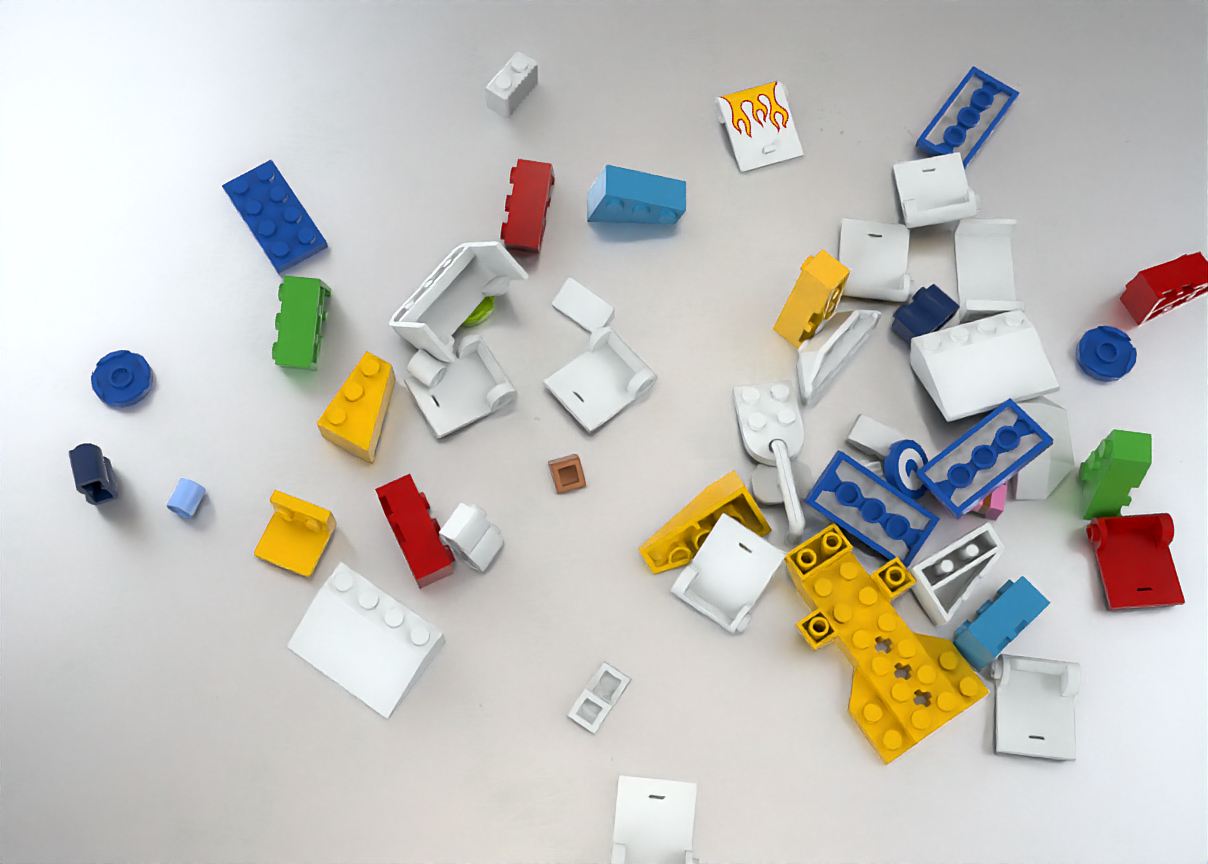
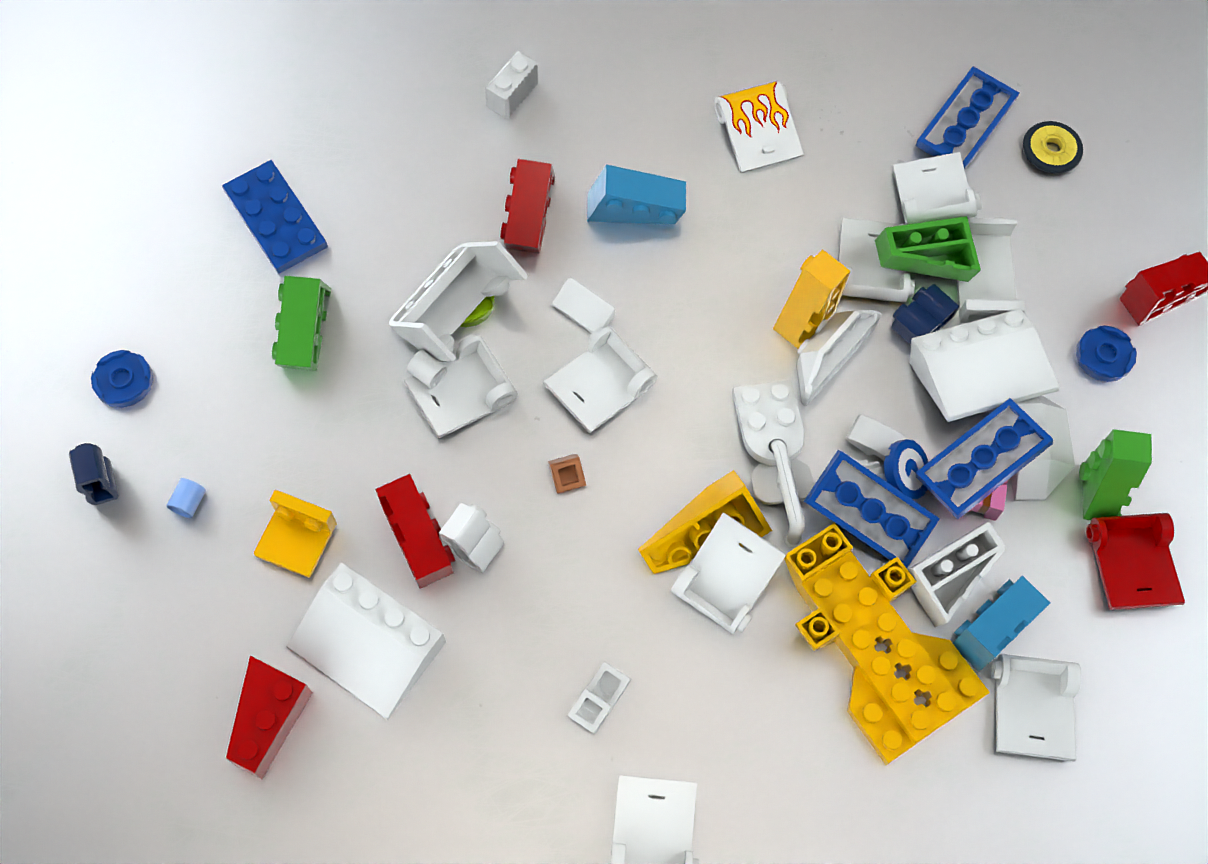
yellow wedge [316,351,396,465] -> none
none -> red wedge [226,655,313,779]
none -> bright green wedge [875,216,981,282]
none -> wheel [1023,121,1083,173]

